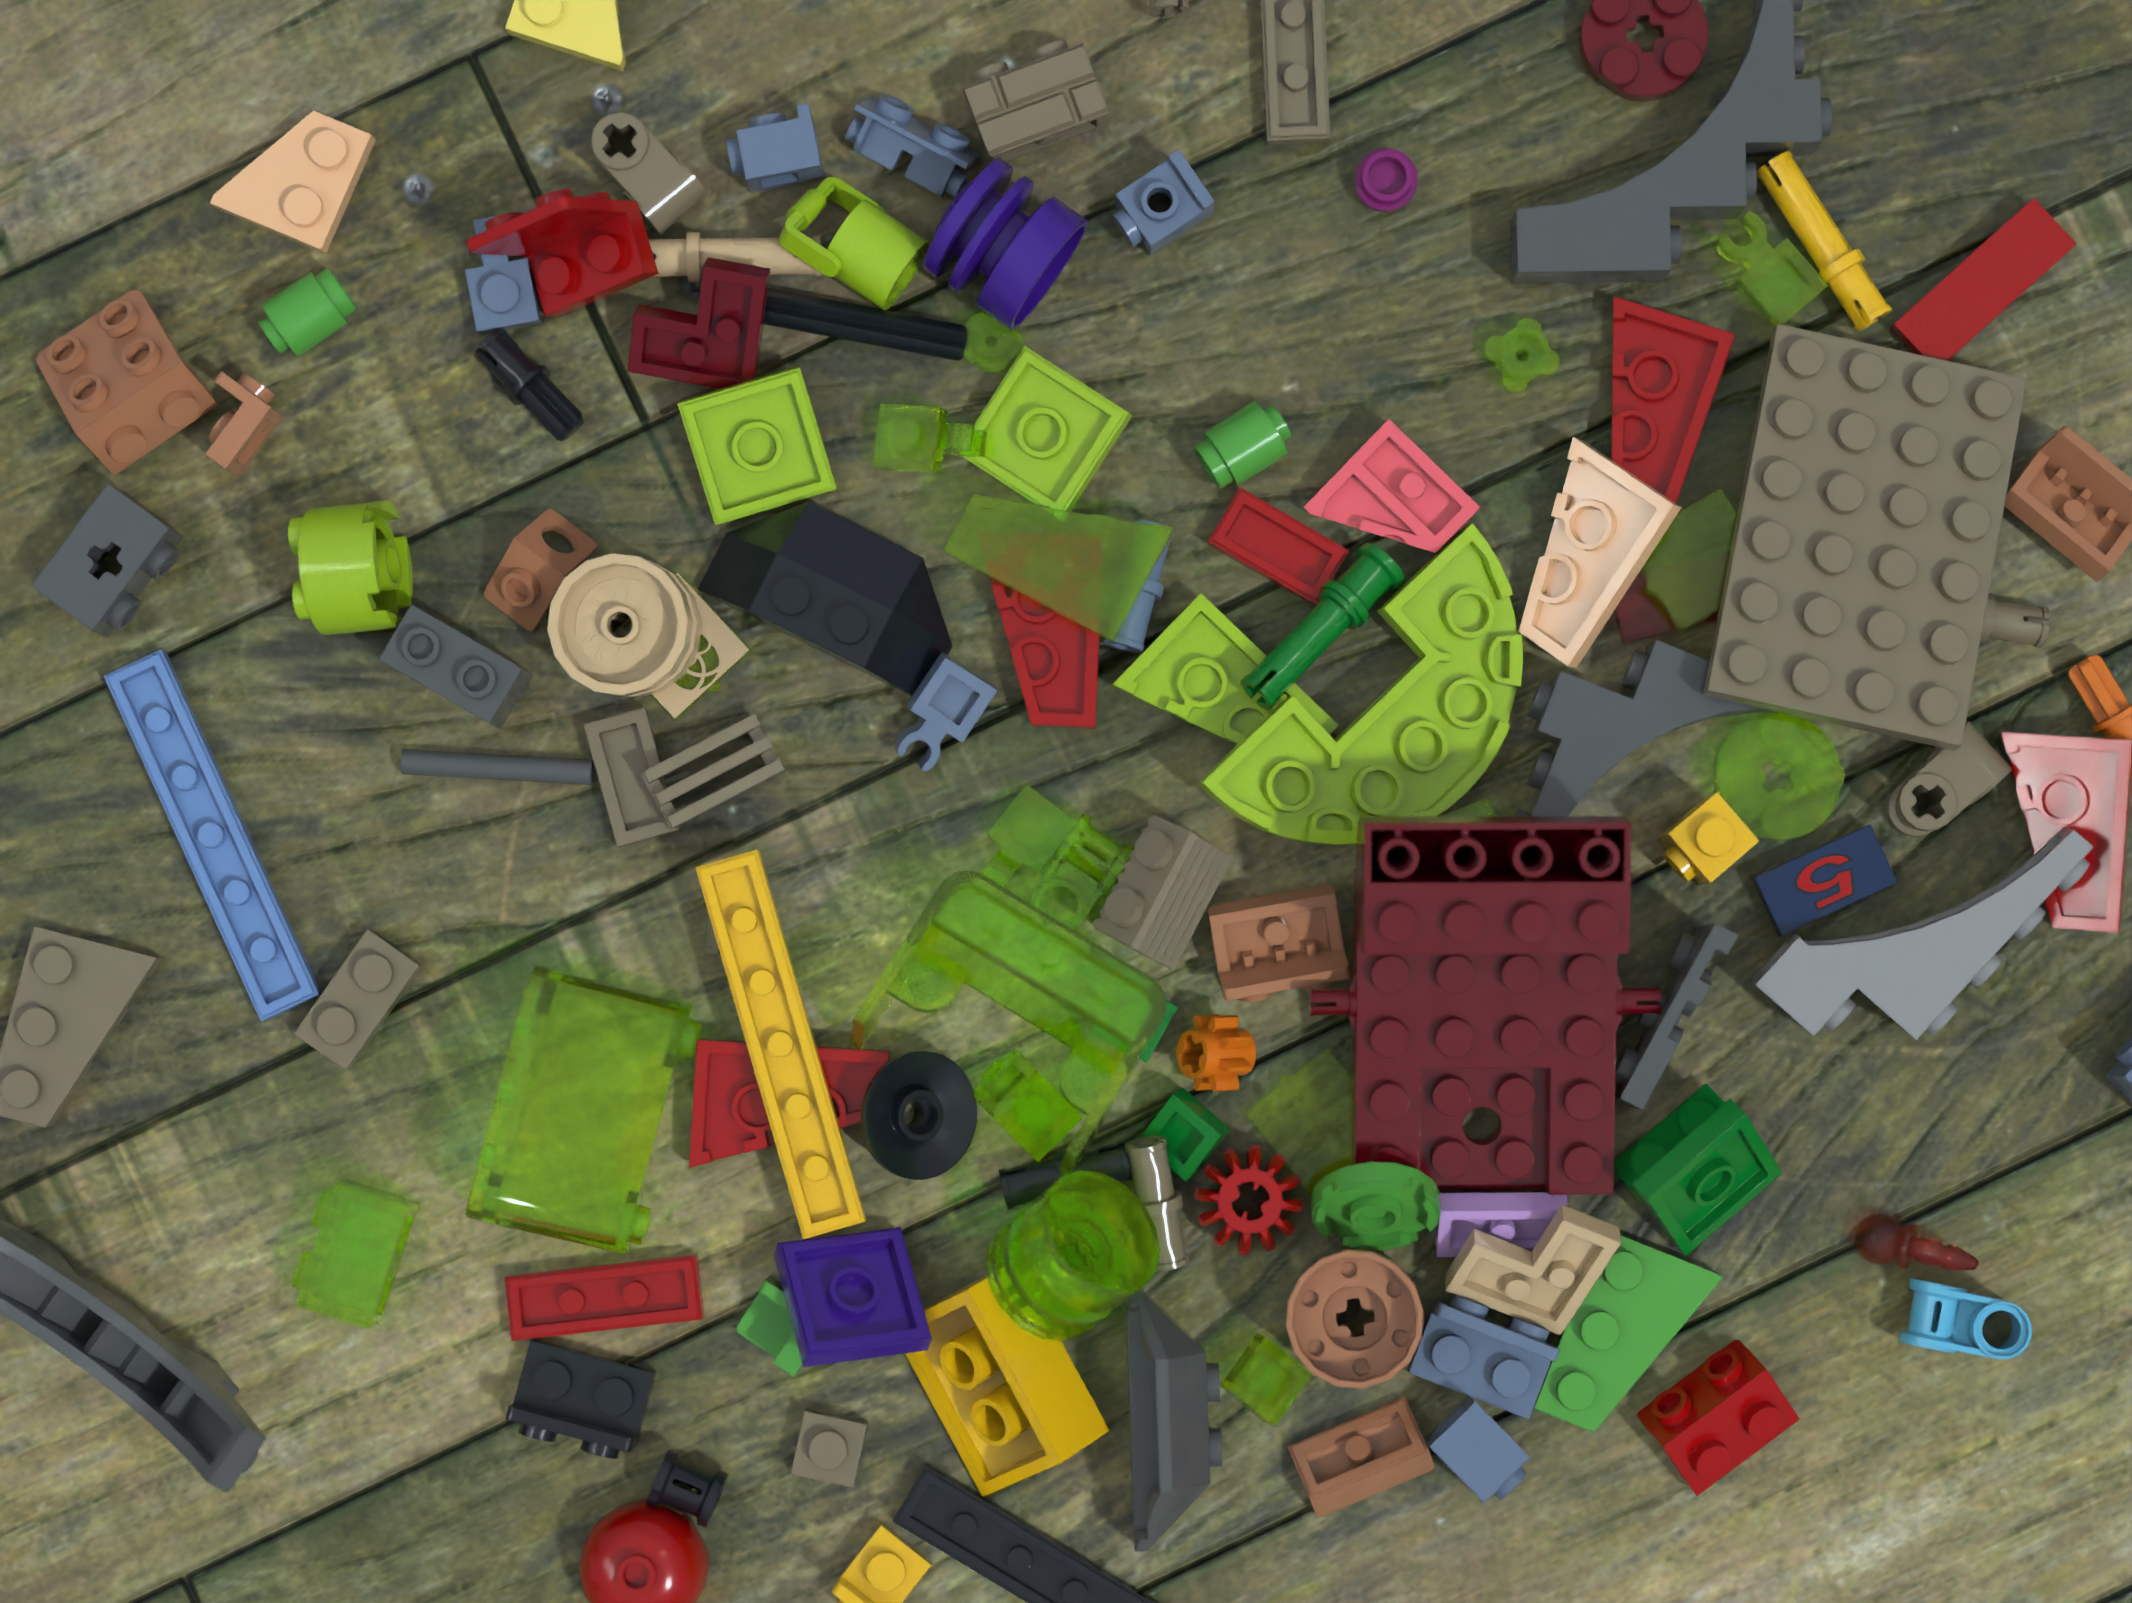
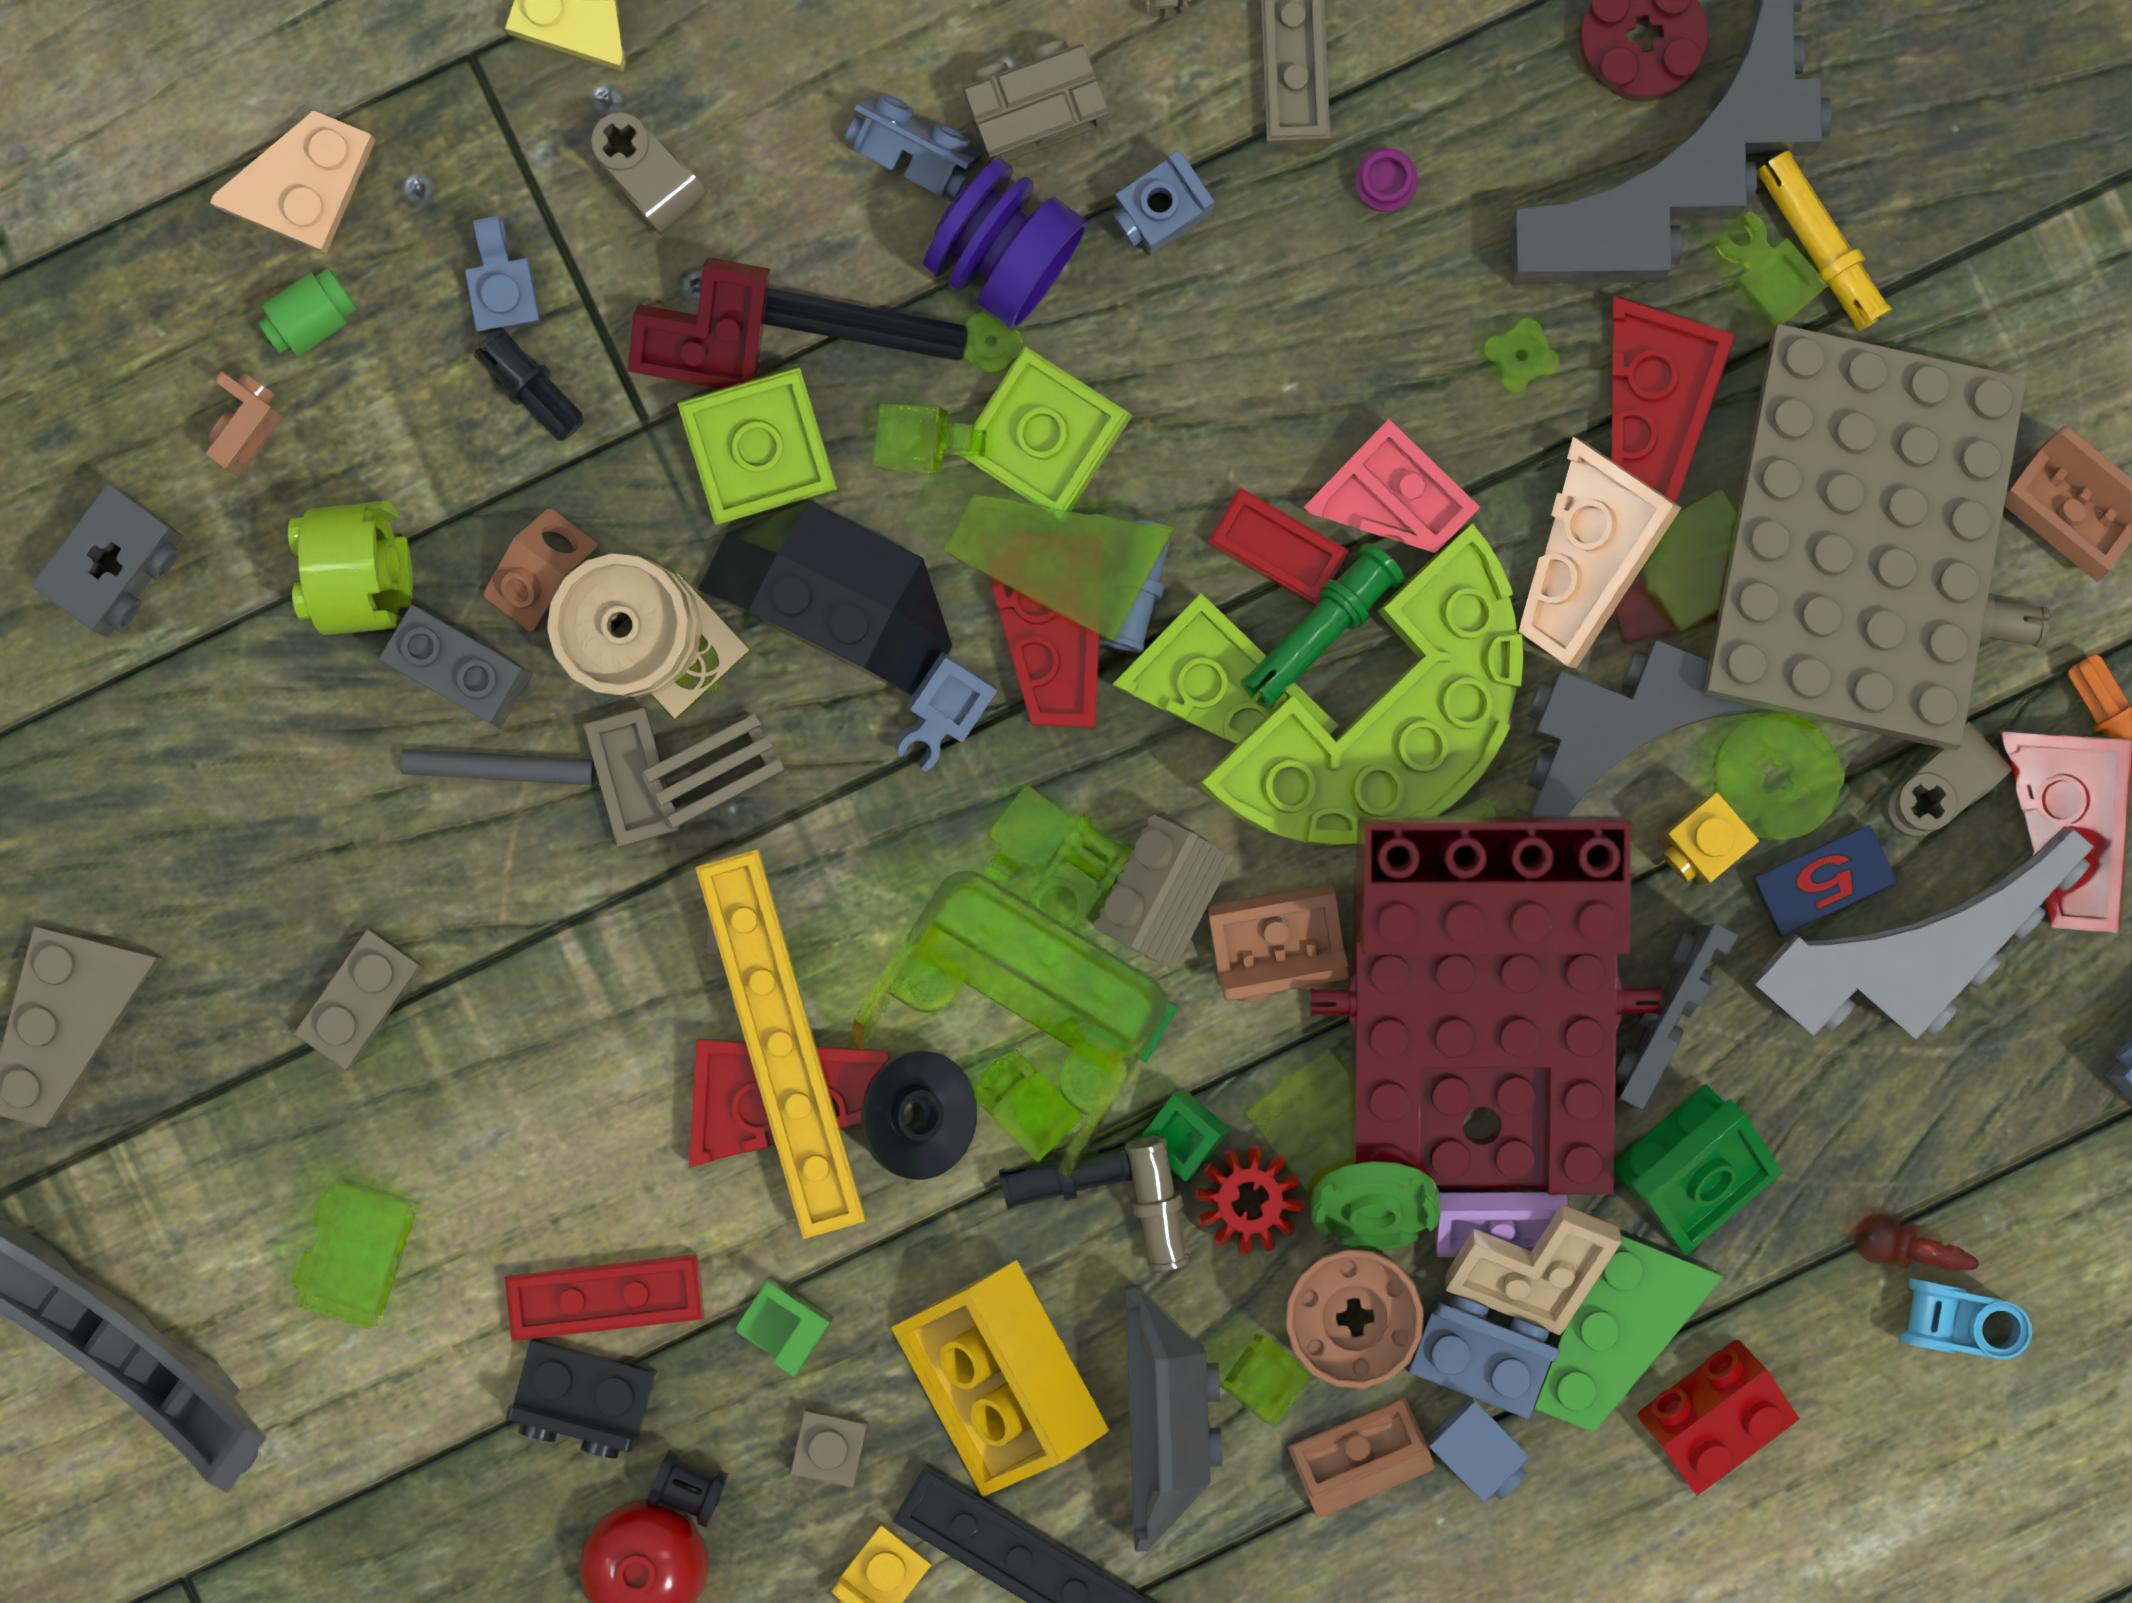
nougat bracket [36,290,219,476] -> none
medium blue tile [104,649,322,1022] -> none
red bracket [466,189,659,317] -> none
clear neon green windscreen [466,965,702,1255] -> none
tan pin [648,232,821,282] -> none
sand blue brick [726,103,825,193] -> none
dark purple plate [774,1227,932,1367] -> none
lime piece [779,177,930,311] -> none
clear neon green wheel [986,1170,1160,1341] -> none
orange gear [1176,1014,1256,1092] -> none
bright green brick [1193,400,1292,490] -> none
red tile [1890,198,2076,361] -> none

